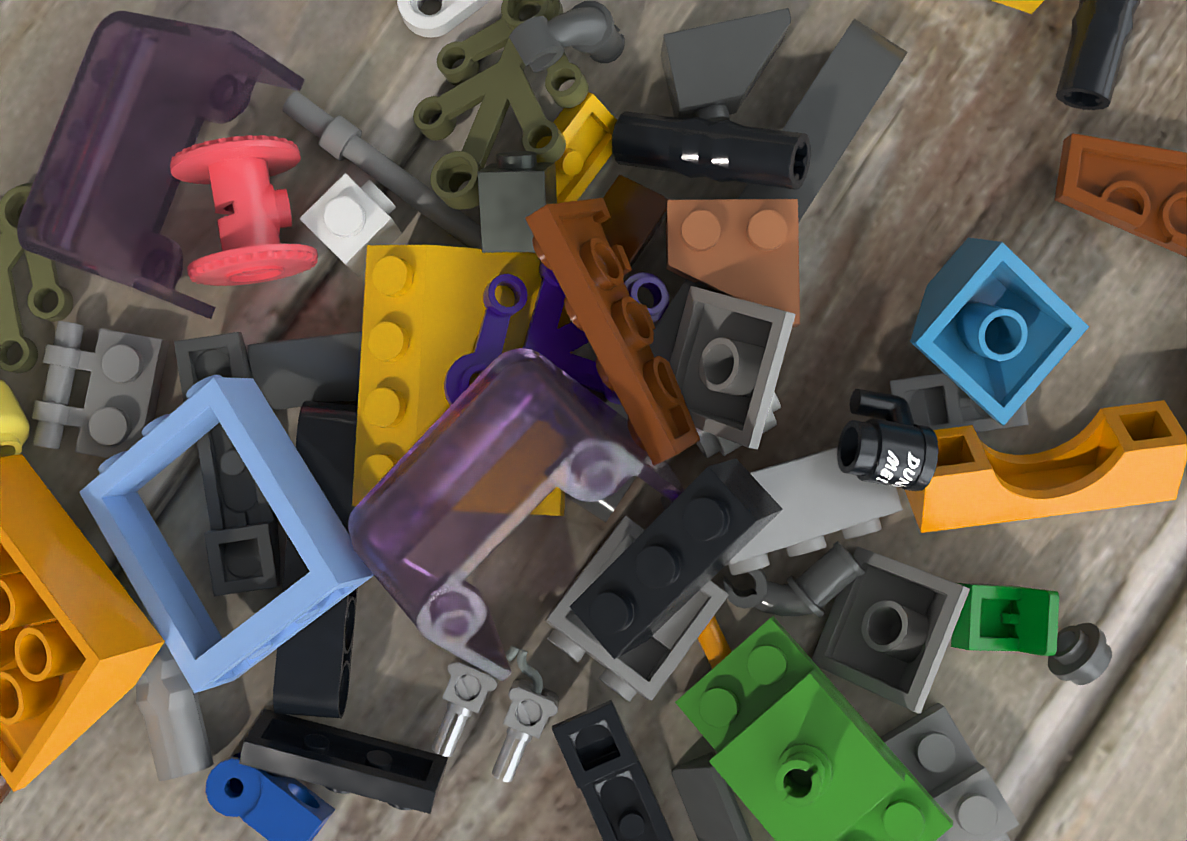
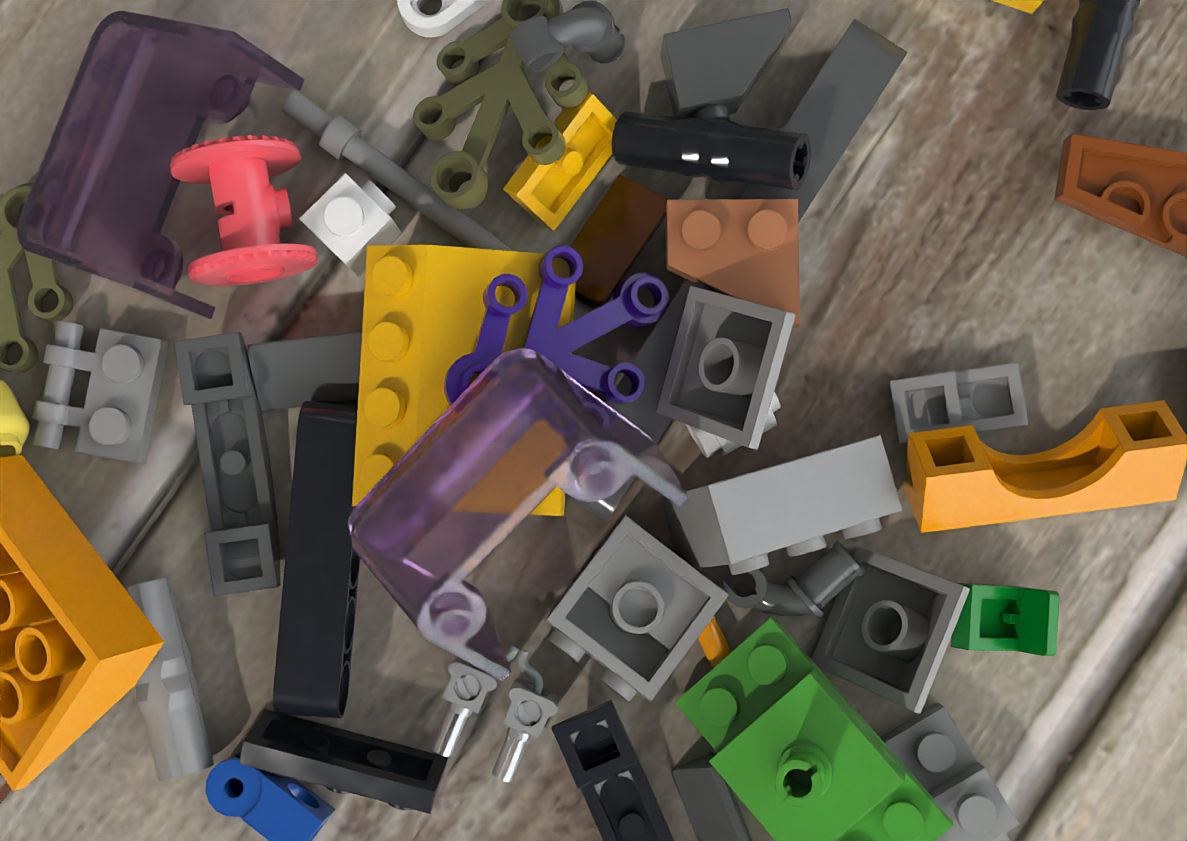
light blue window [79,375,374,694] -> none
pearl dark grey brick [477,151,557,253] -> none
dark orange wing [525,198,700,466] -> none
black brick [569,458,783,659] -> none
black piece [837,388,939,491] -> none
dark azure slope [910,237,1089,426] -> none
dark grey plate [1048,623,1112,685] -> none

